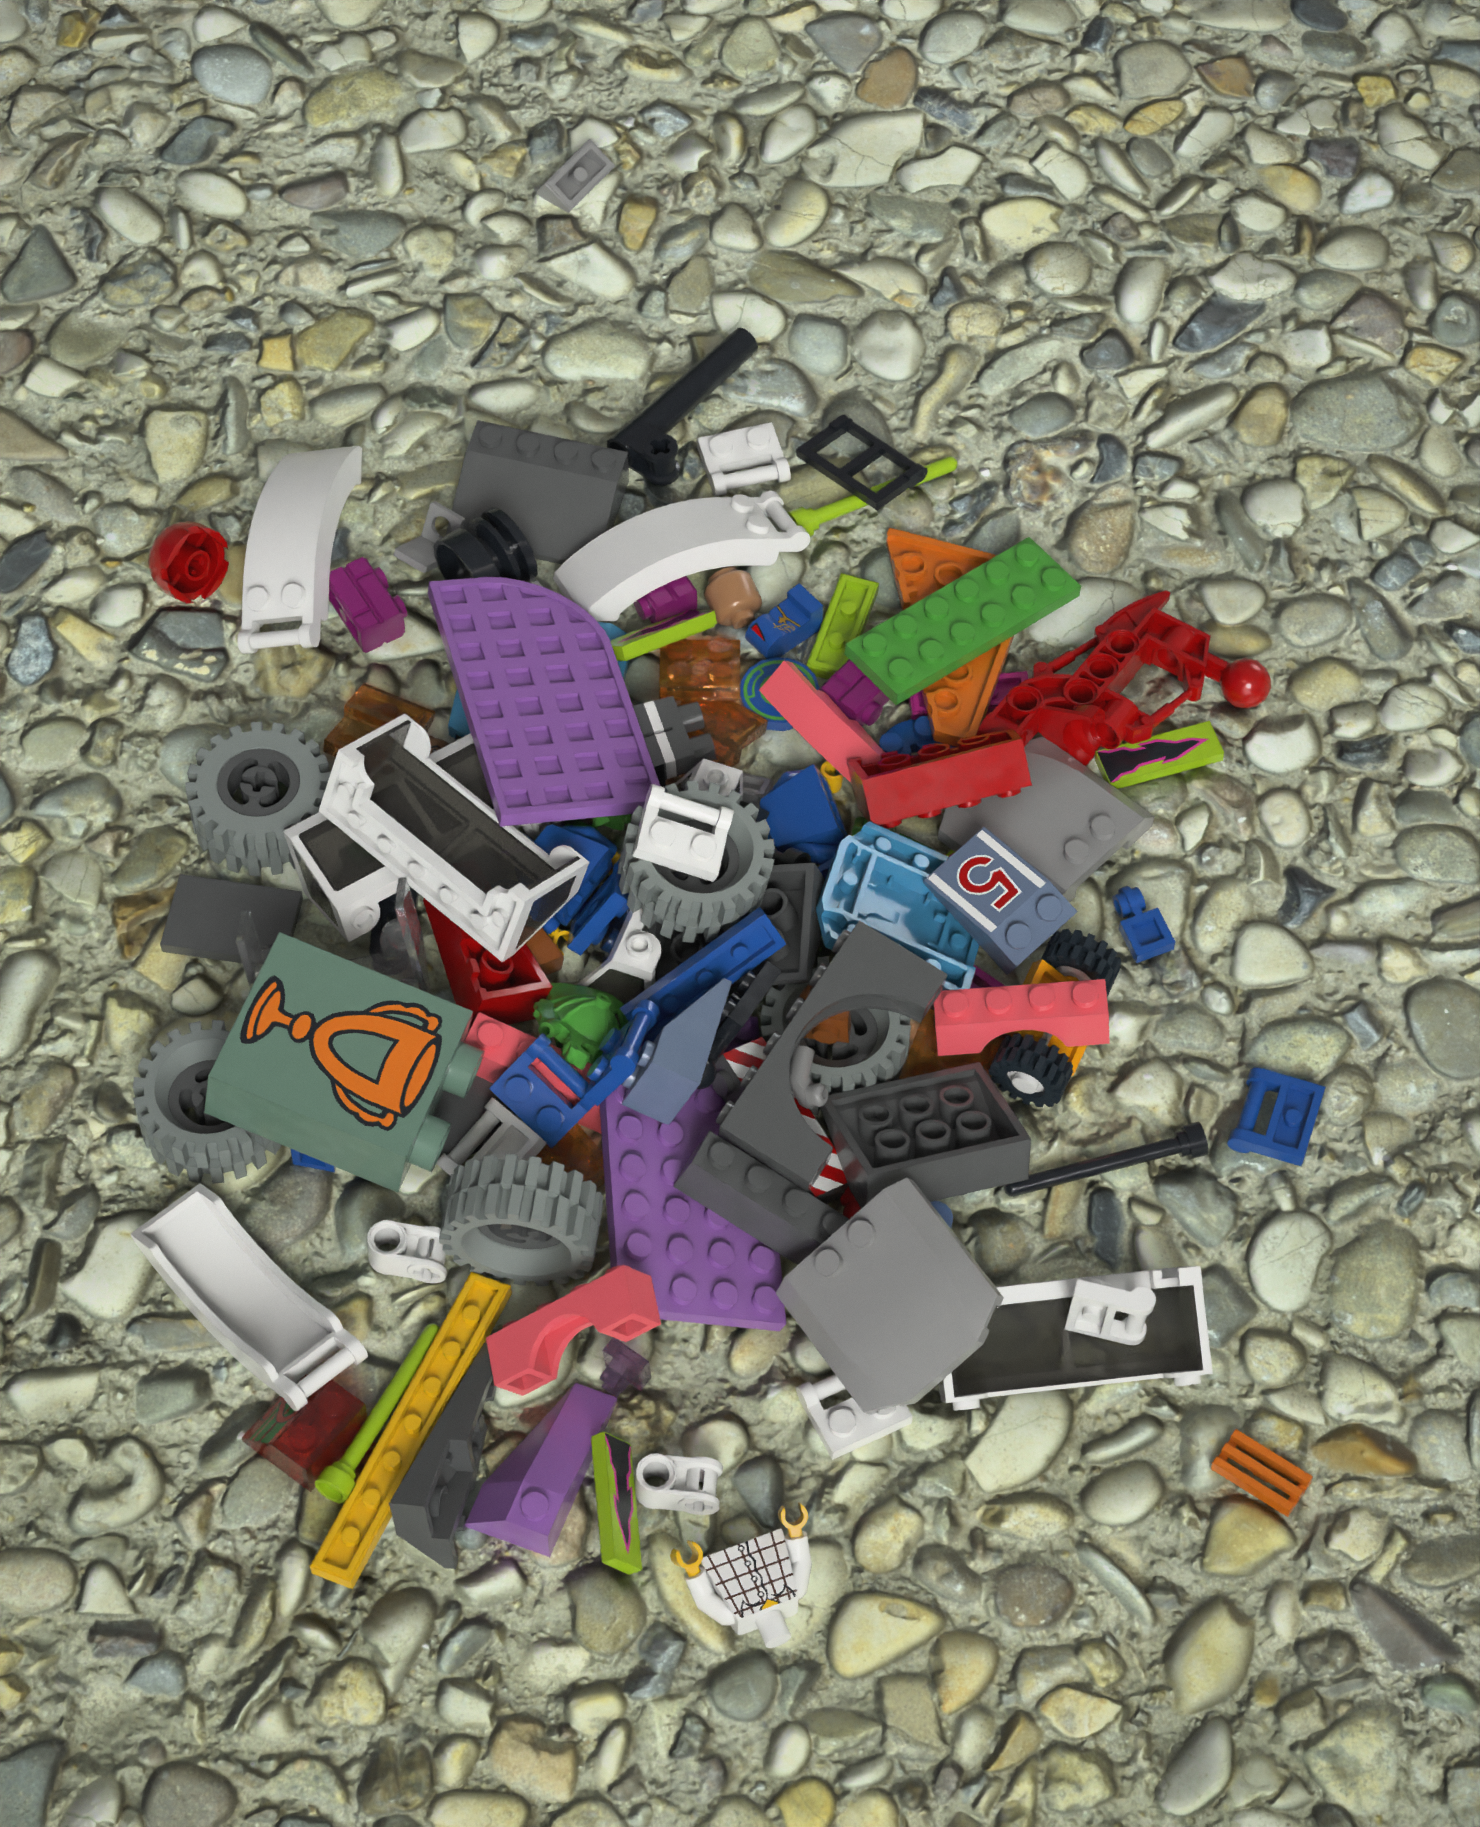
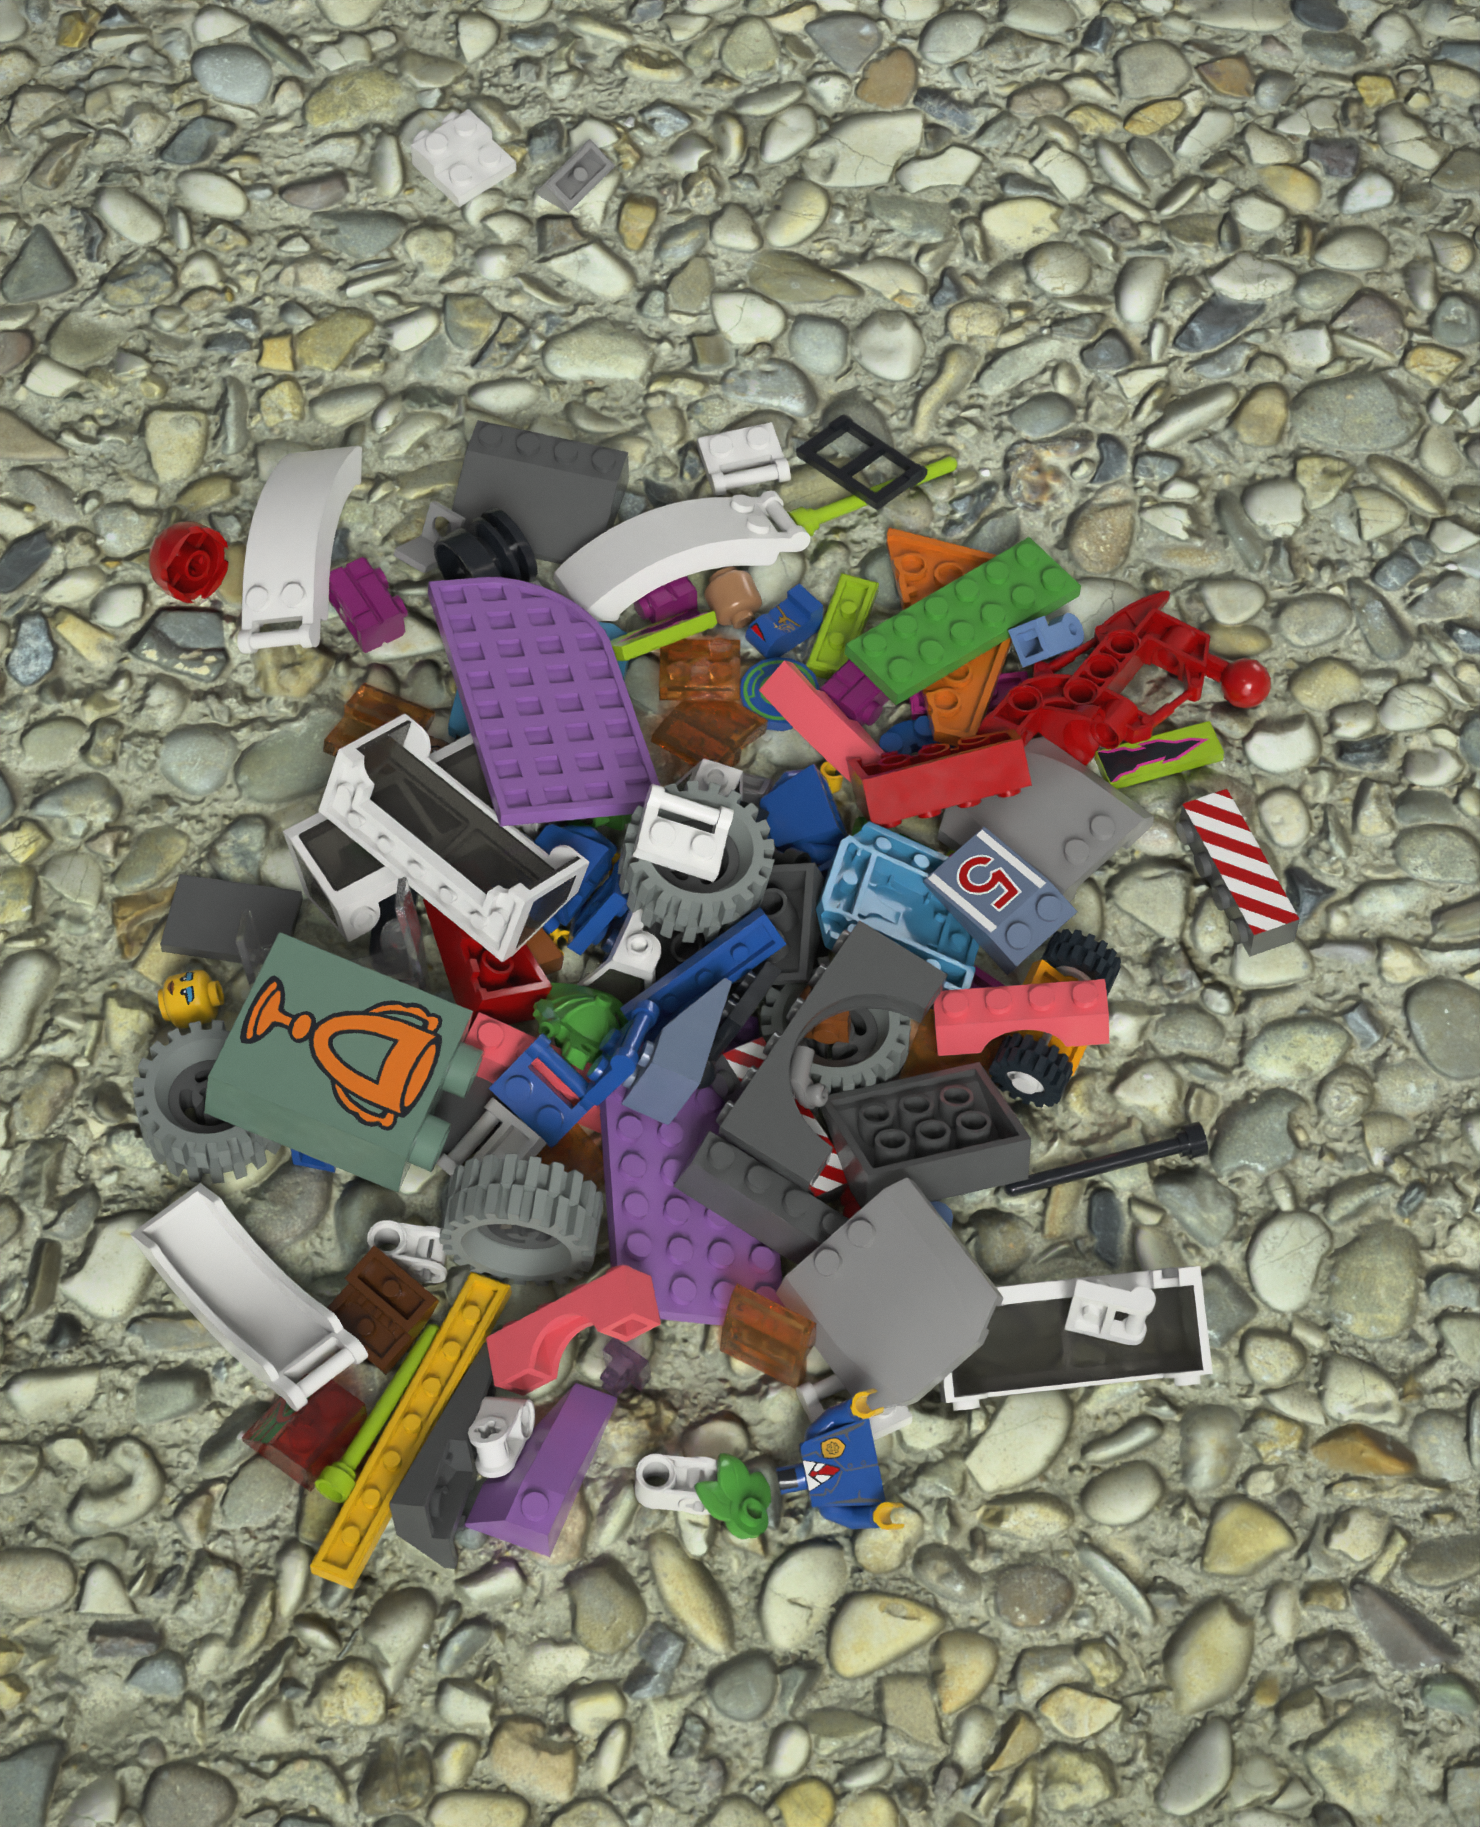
light grey wheel [186,722,331,876] -> none
lime tile [591,1431,642,1575] -> none
black axle [607,328,758,486] -> none
dark grey hips [633,696,716,787] -> none
white torso [670,1502,812,1648] -> none
blue plate [1112,886,1176,963] -> none
orange tile [1211,1429,1313,1517] -> none
blue plate [1227,1068,1326,1167] -> none
none -> yellow head [158,970,224,1029]
none -> reddish brown slope [327,1245,440,1375]
none -> white plate [411,109,516,207]
none -> white piece [468,1396,535,1478]
none -> bright green plate [694,1453,771,1539]
none -> clear orange slope [720,1283,817,1389]
none -> blue torso [776,1388,905,1530]
none -> medium blue leg [1008,613,1084,668]
none -> brick [1176,789,1300,957]

